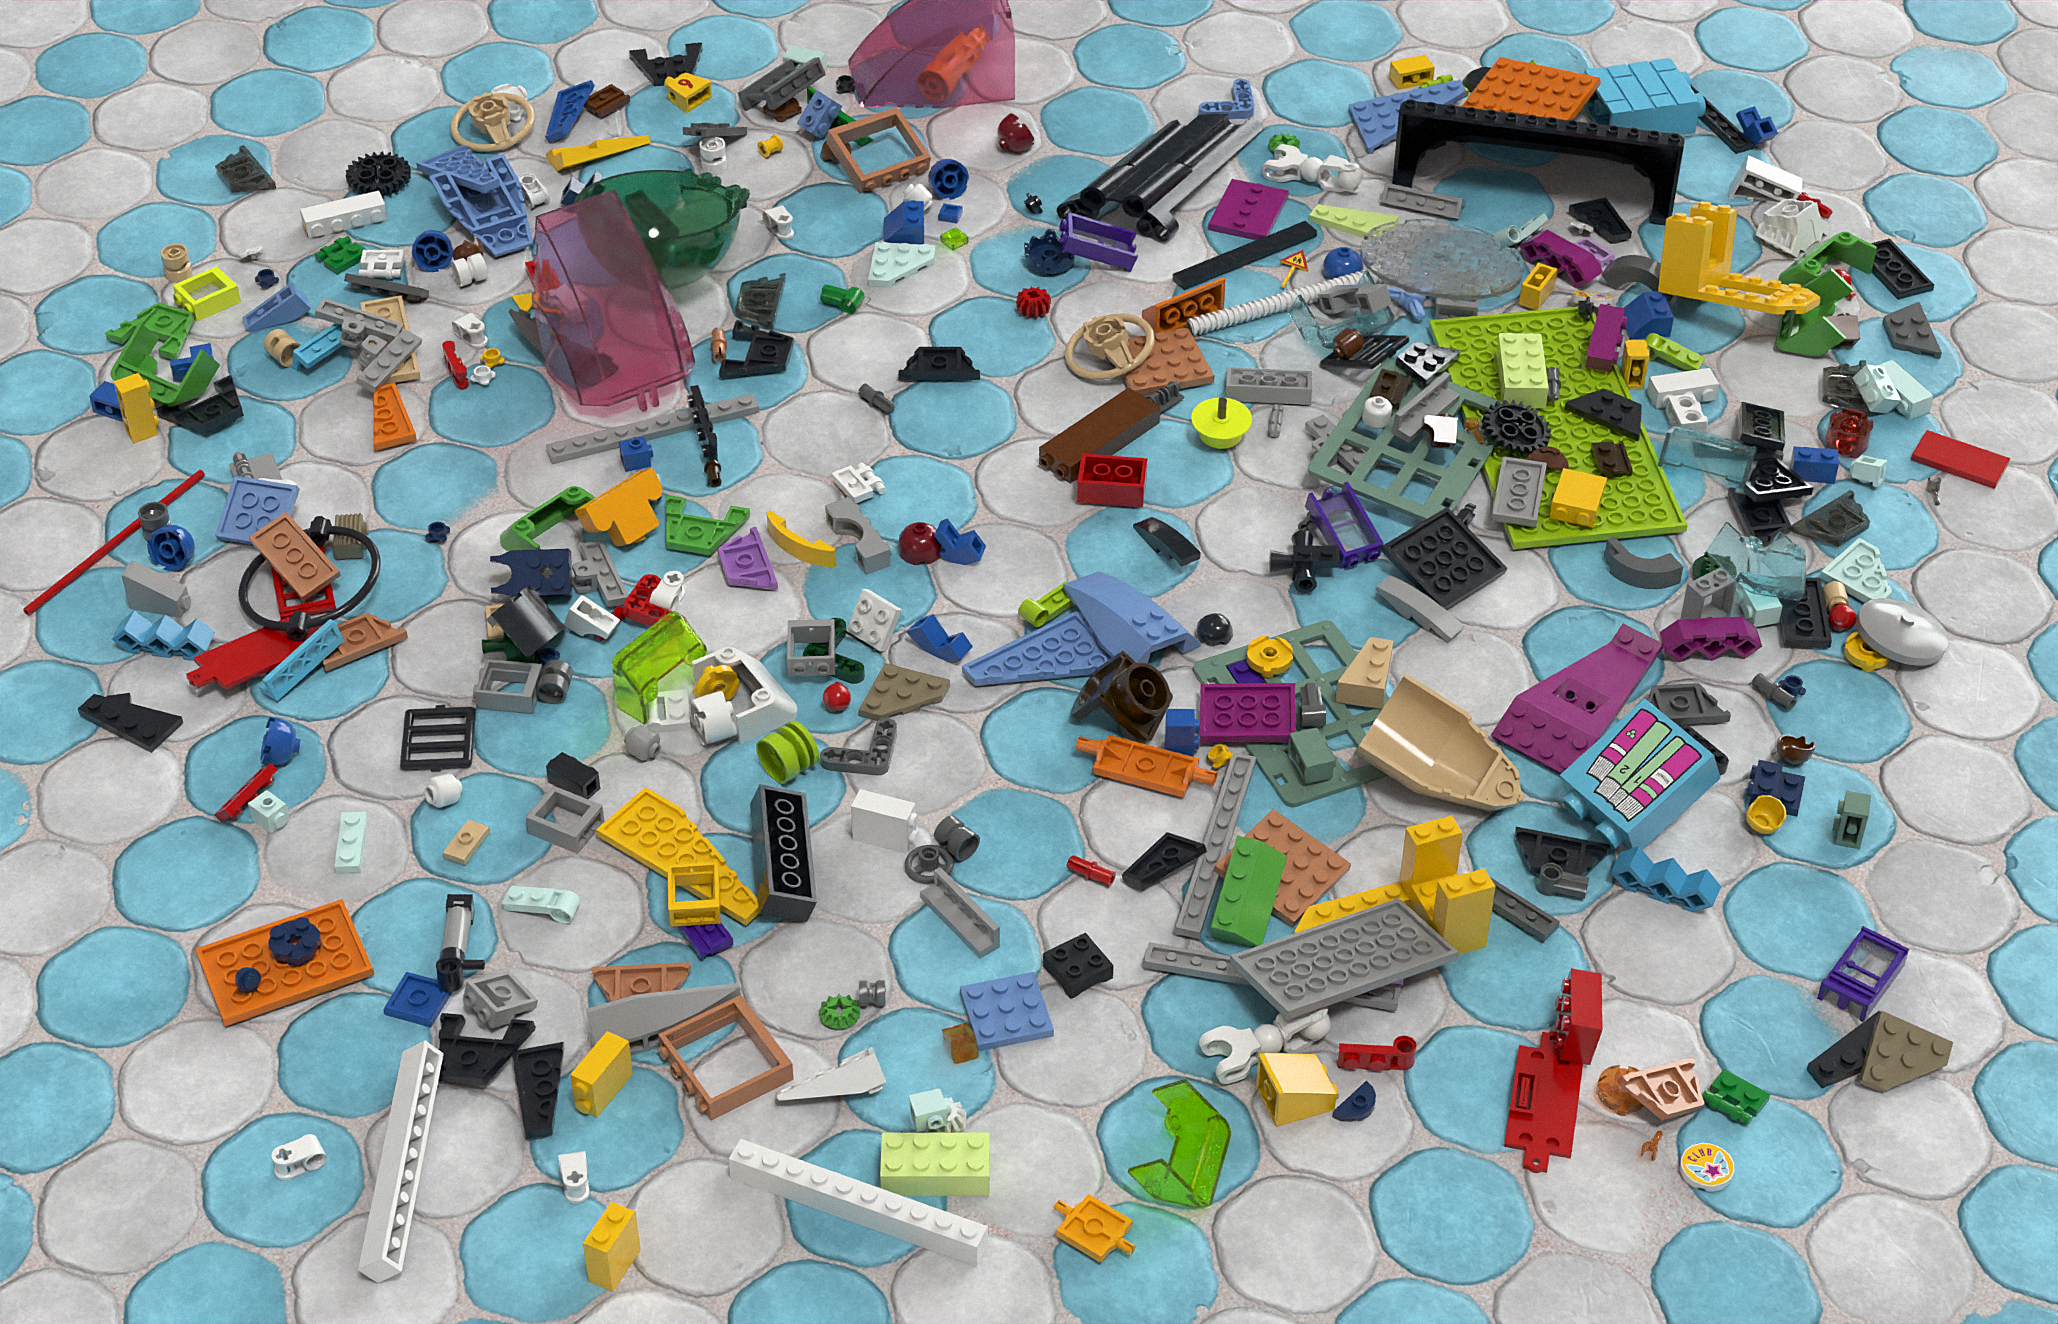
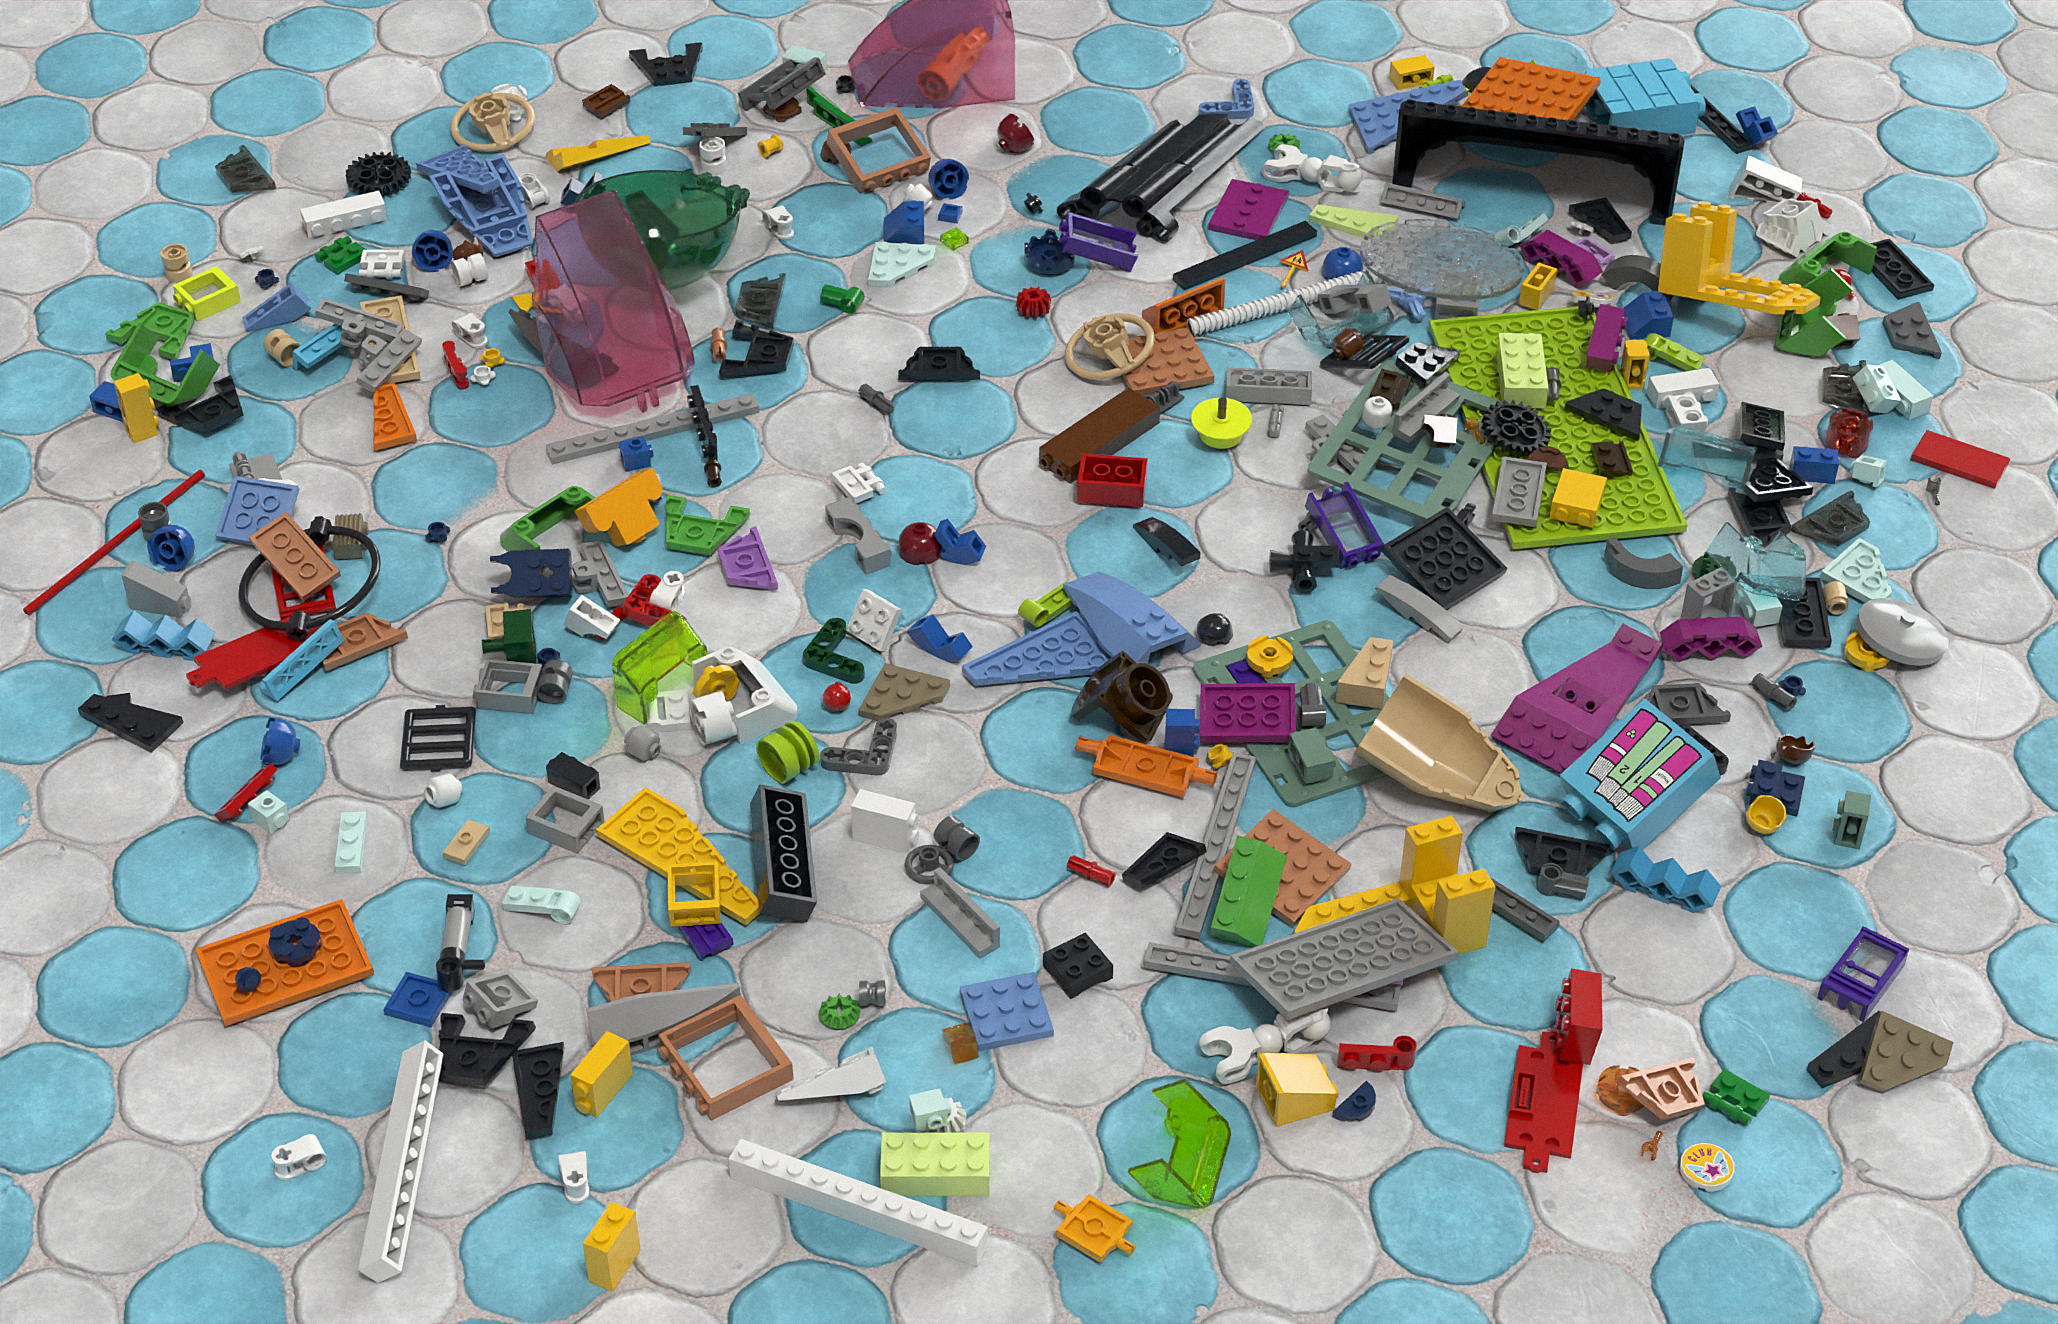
black panel [486,585,566,657] -> none
blue wing [545,80,595,142] -> none
yellow torso [664,73,712,113] -> none
yellow slope [766,510,837,568] -> none
light grey window [787,619,835,676] -> none
medium blue brick [796,90,842,139] -> none
red piece [1828,604,1856,631] -> none

